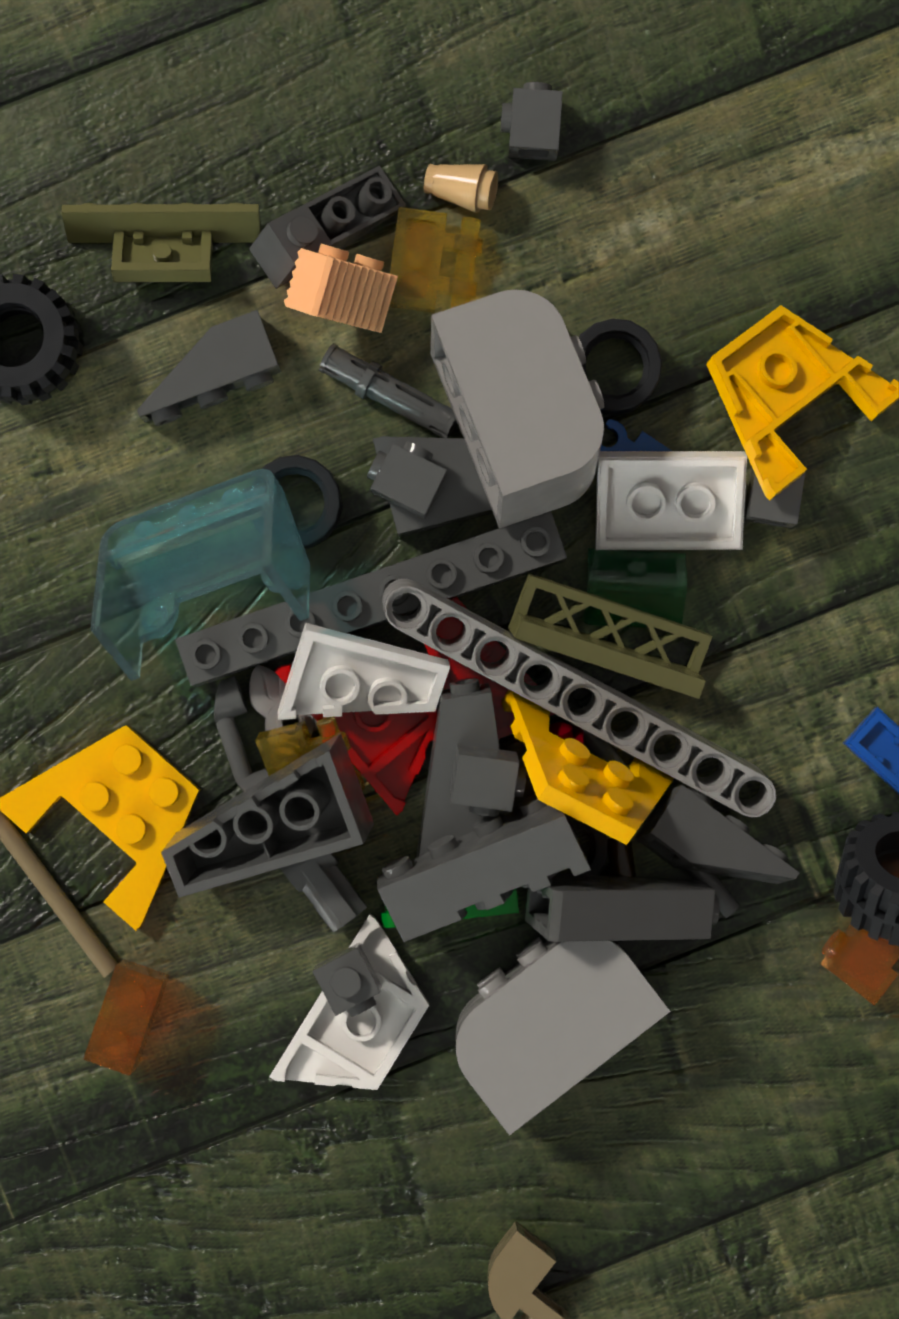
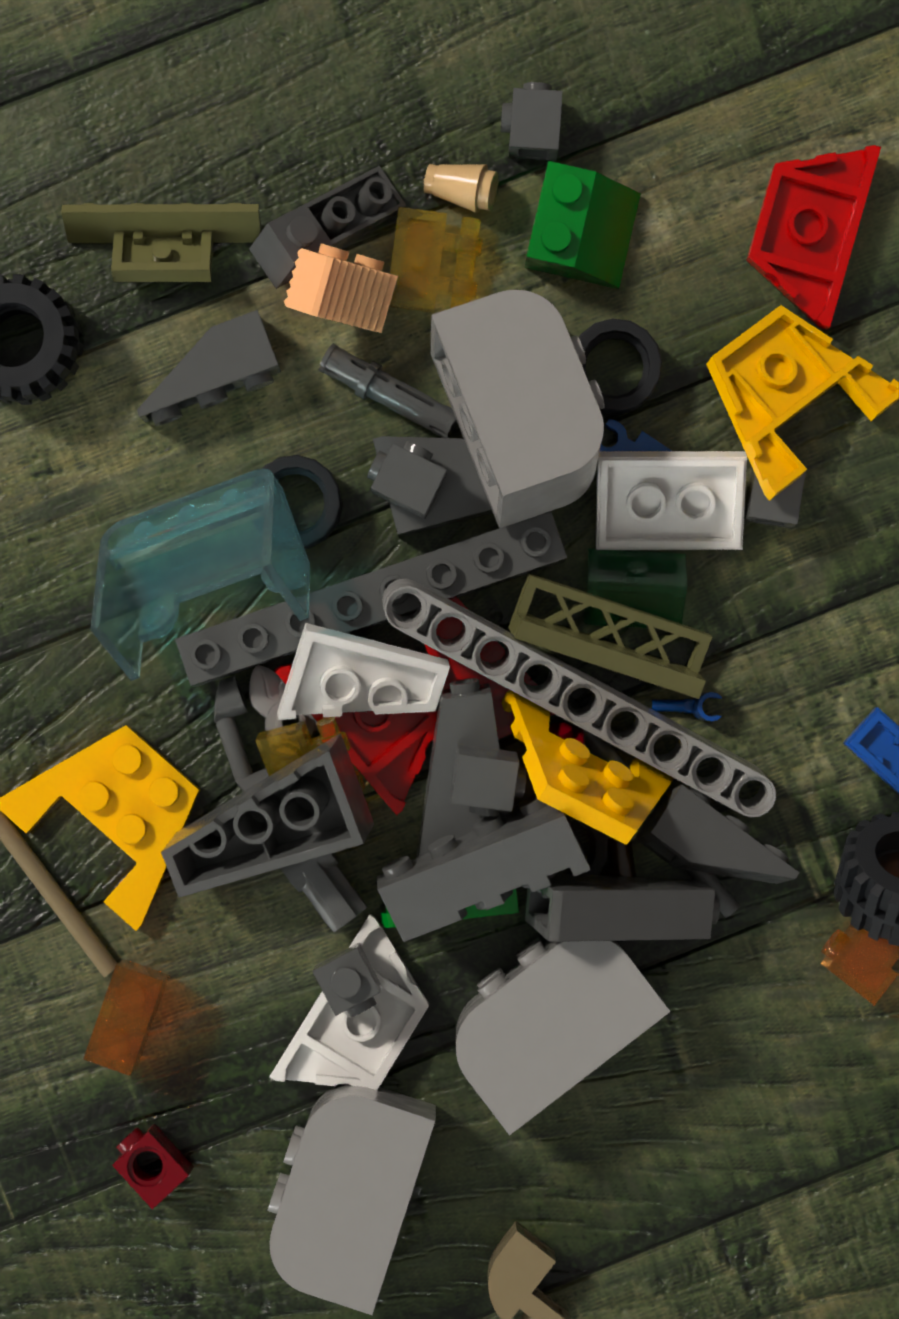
none -> dark red brick [112,1123,194,1209]
none -> light grey brick [267,1085,436,1315]
none -> green slope [524,161,641,289]
none -> blue hand [652,692,722,721]
none -> red wing [746,145,881,330]

